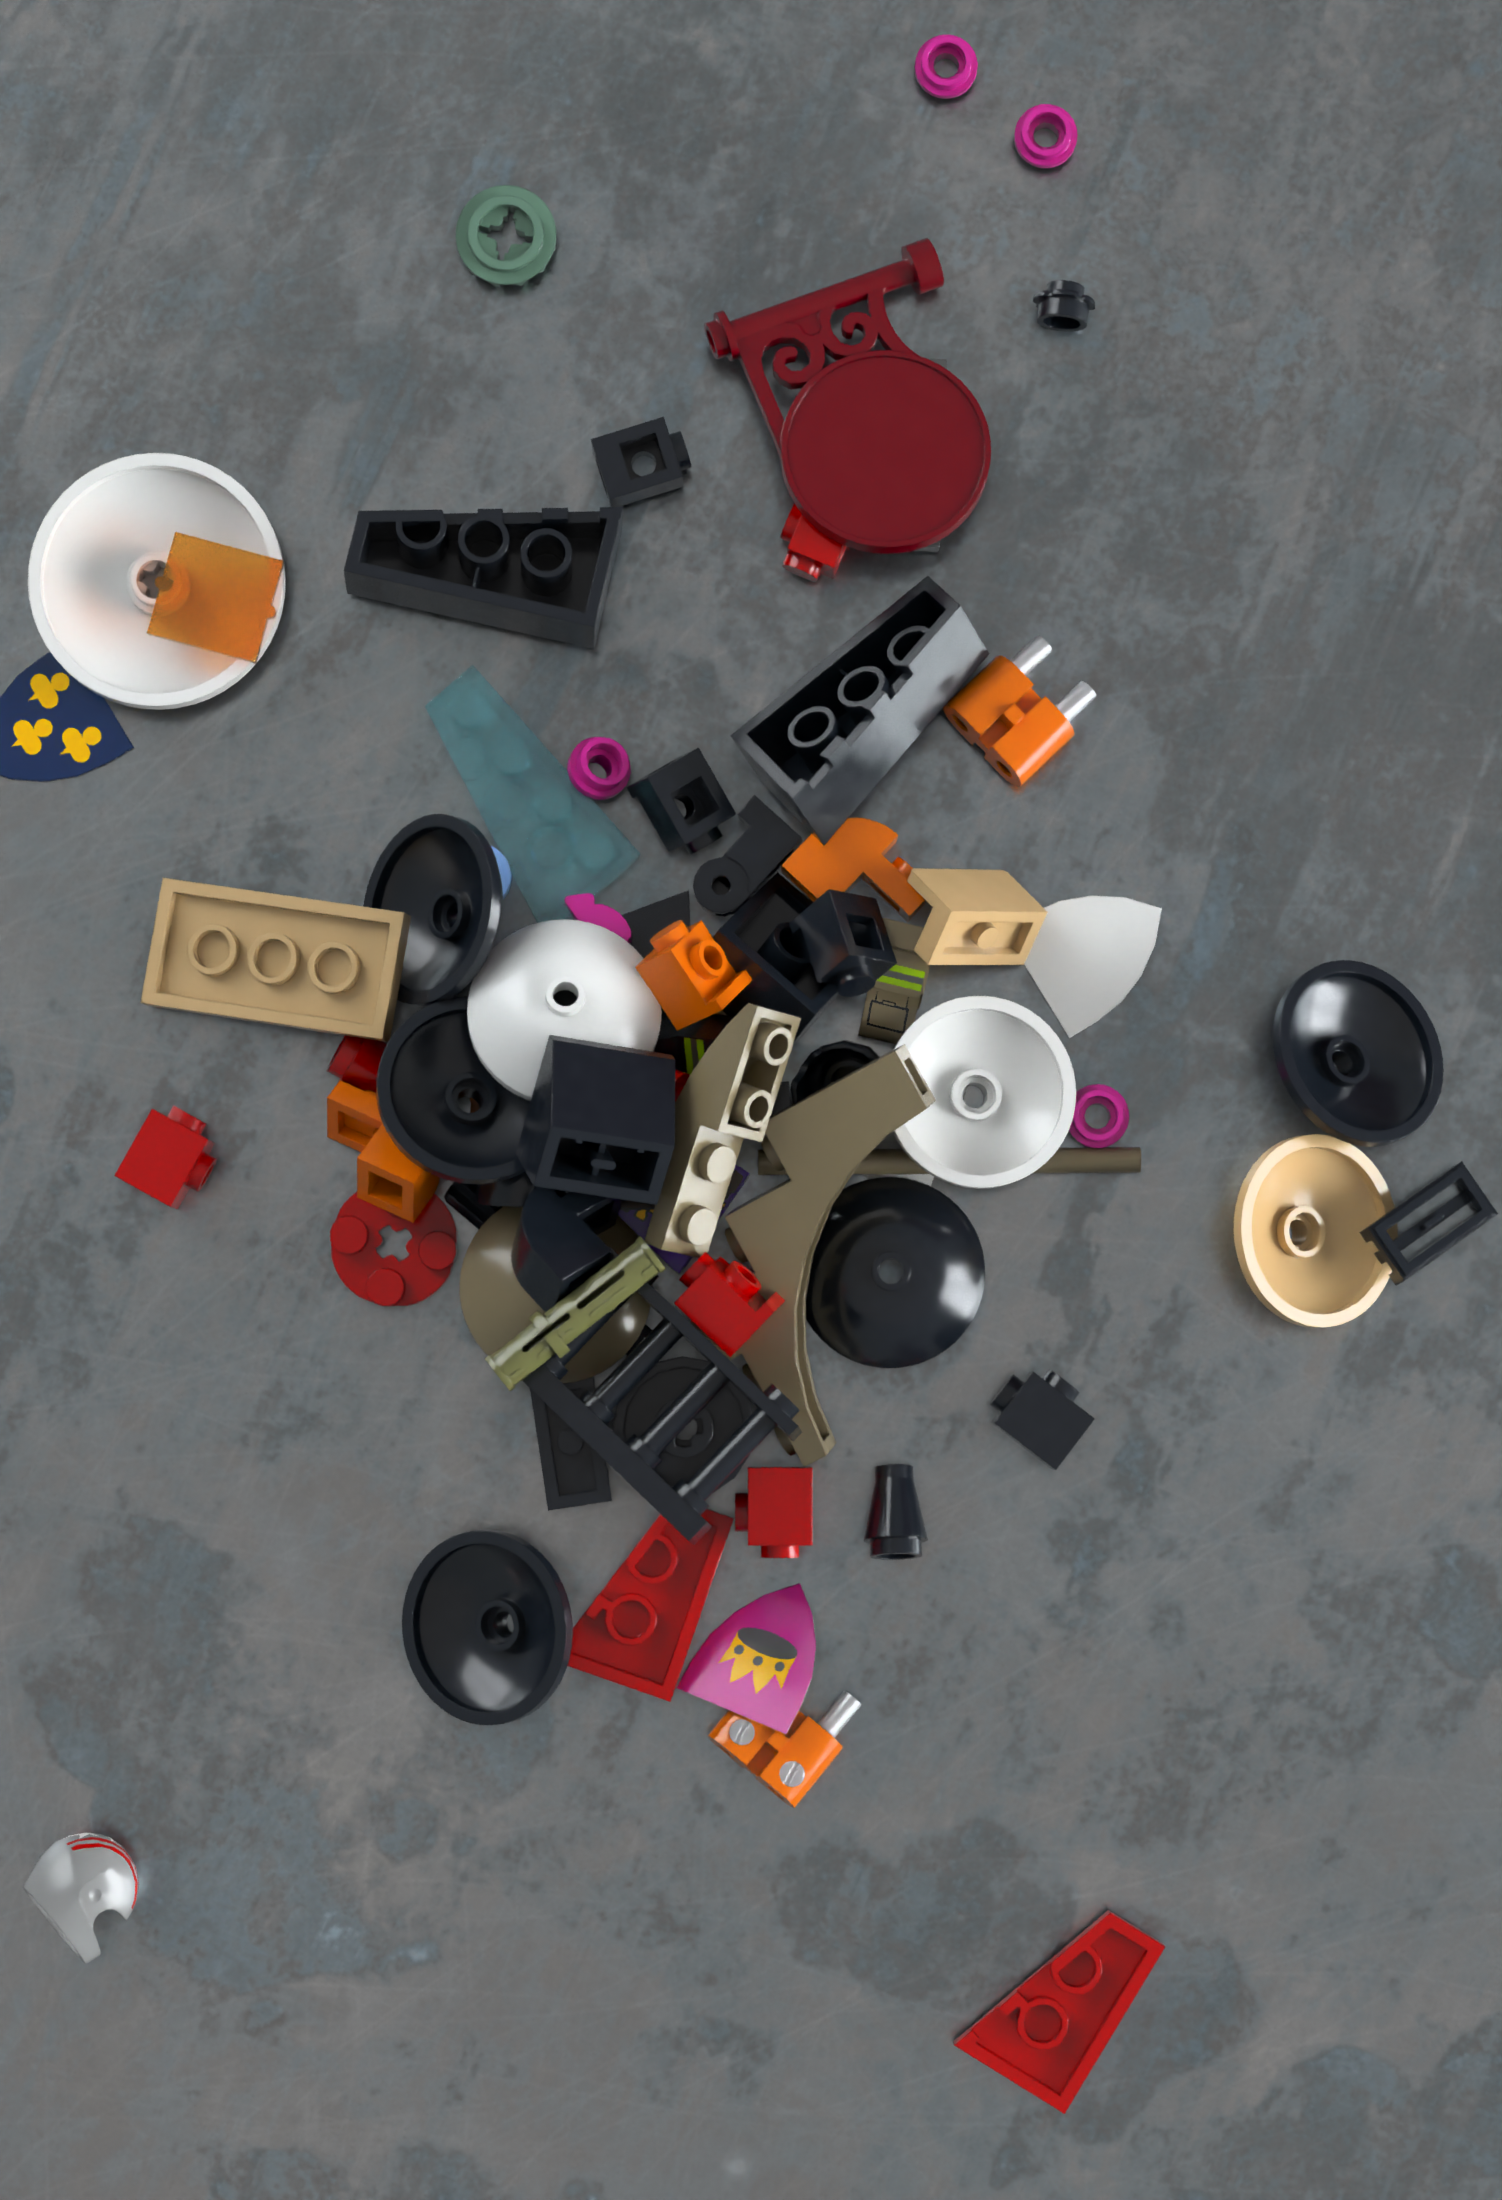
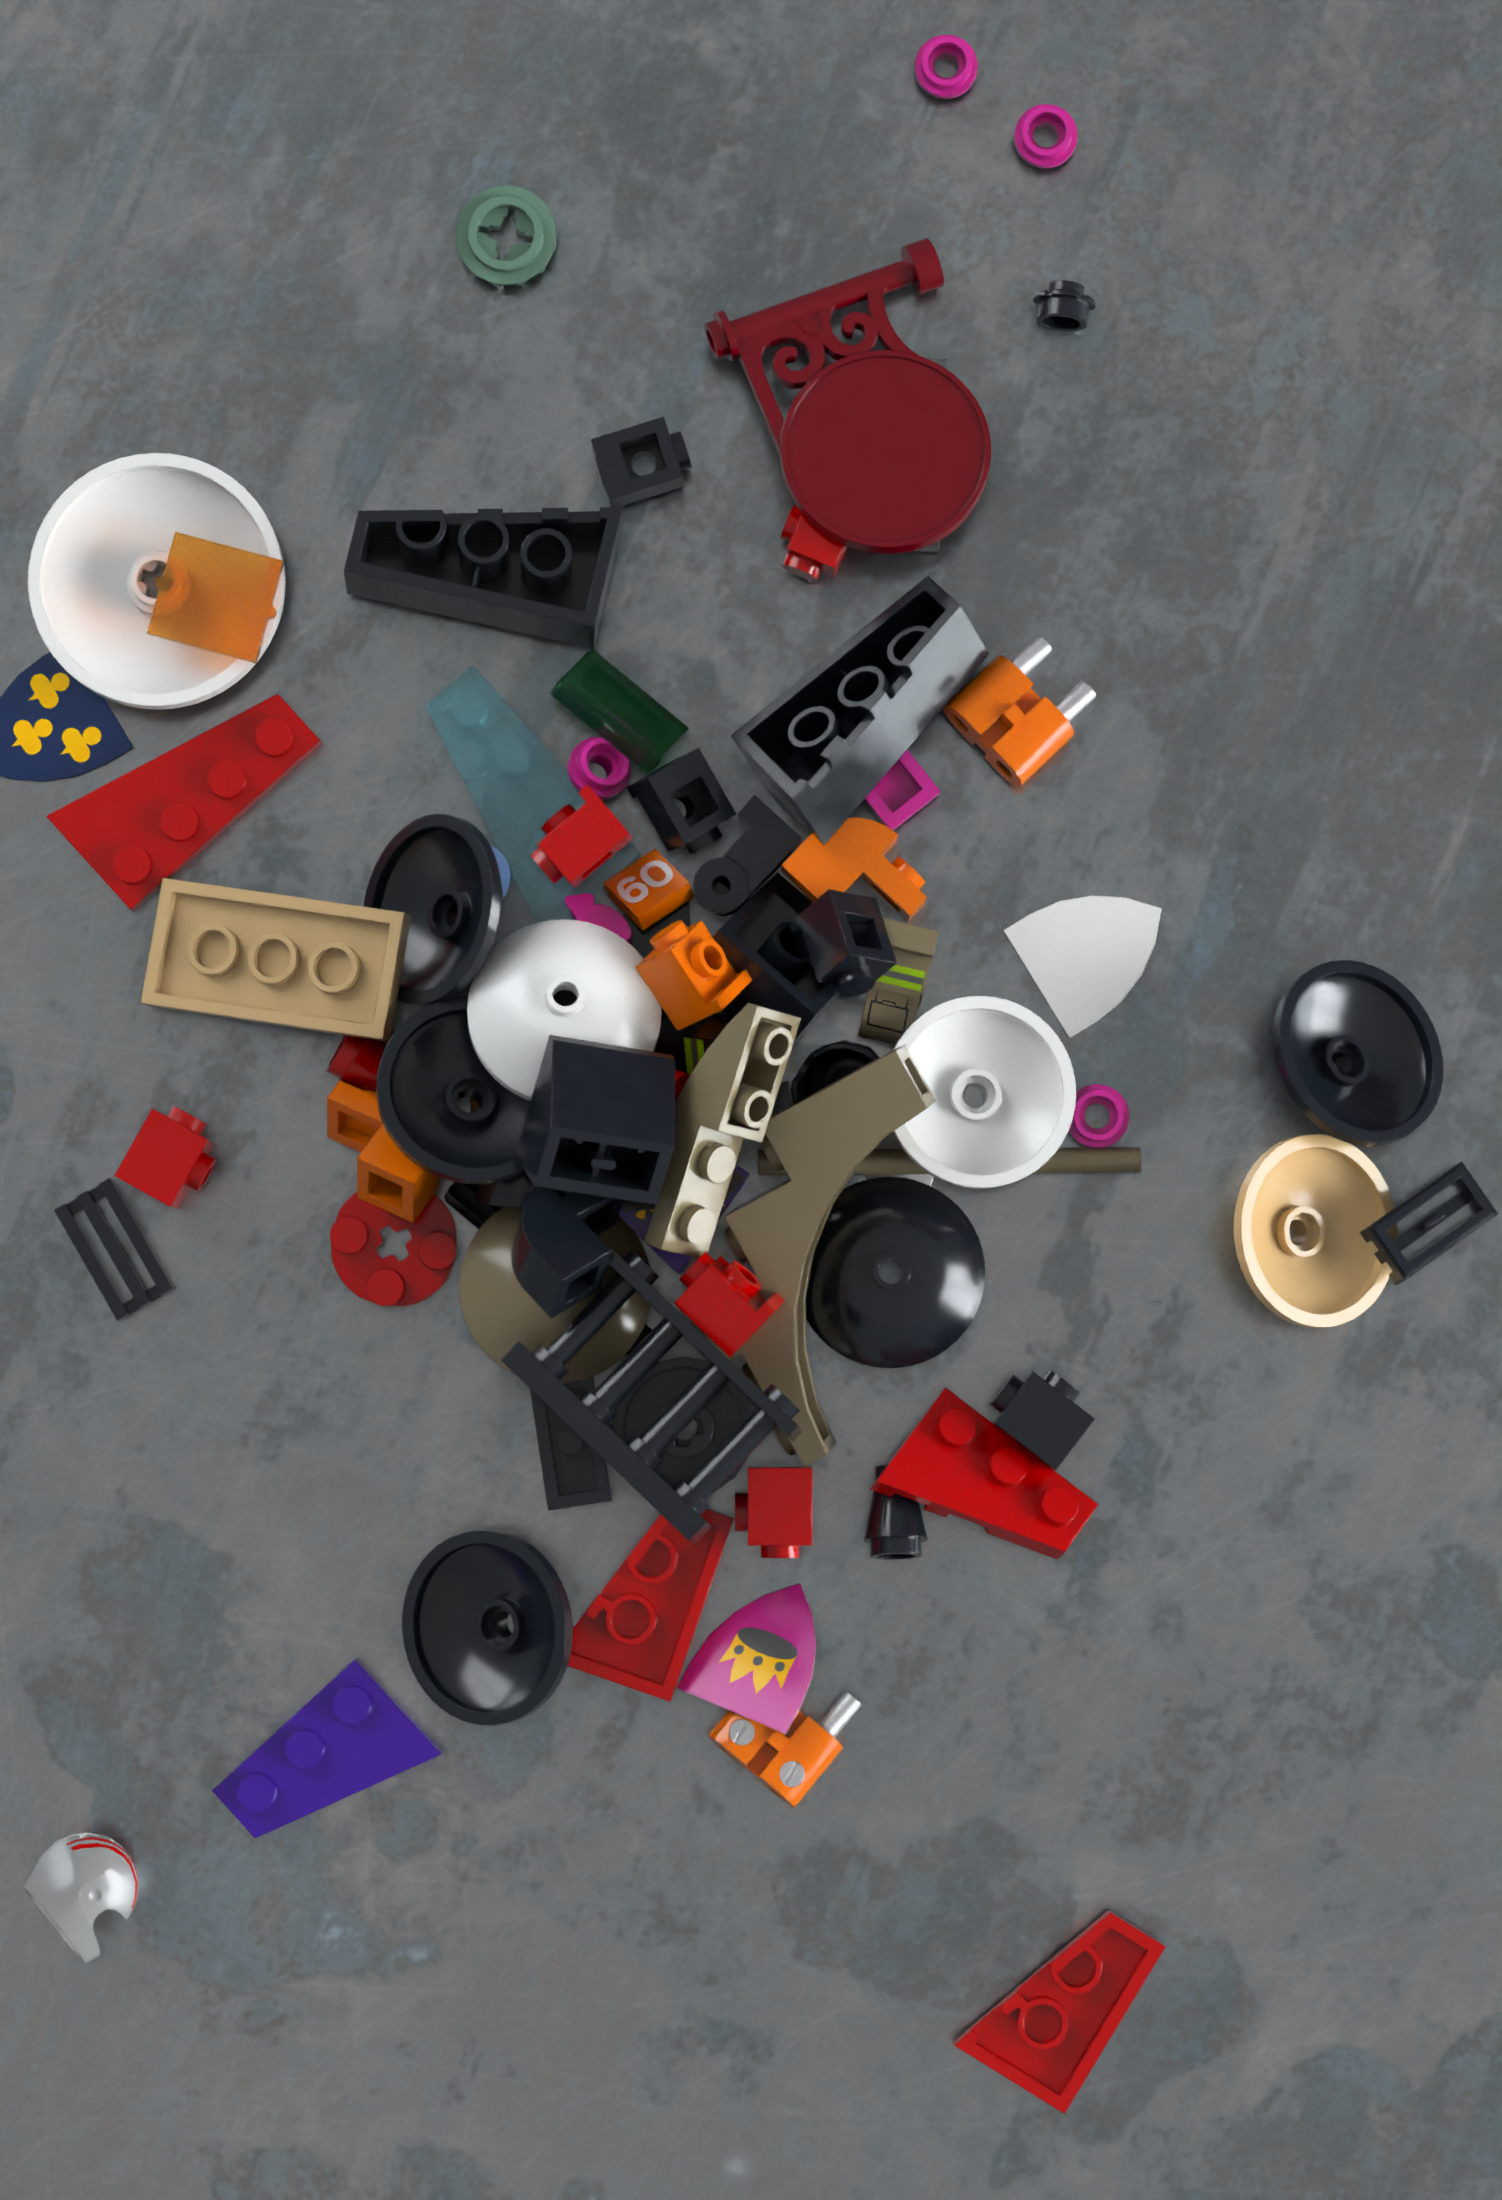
olive pin [484,1236,666,1391] -> none
tan panel [907,868,1048,965] -> none
none -> red wing [46,694,322,912]
none -> black tile [54,1178,175,1321]
none -> dark purple wing [212,1658,443,1838]
none -> red brick [530,784,633,888]
none -> clear green tile [550,648,689,775]
none -> orange tile [604,849,694,931]
none -> dark pink plate [864,750,940,831]
none -> red wing [870,1388,1099,1559]

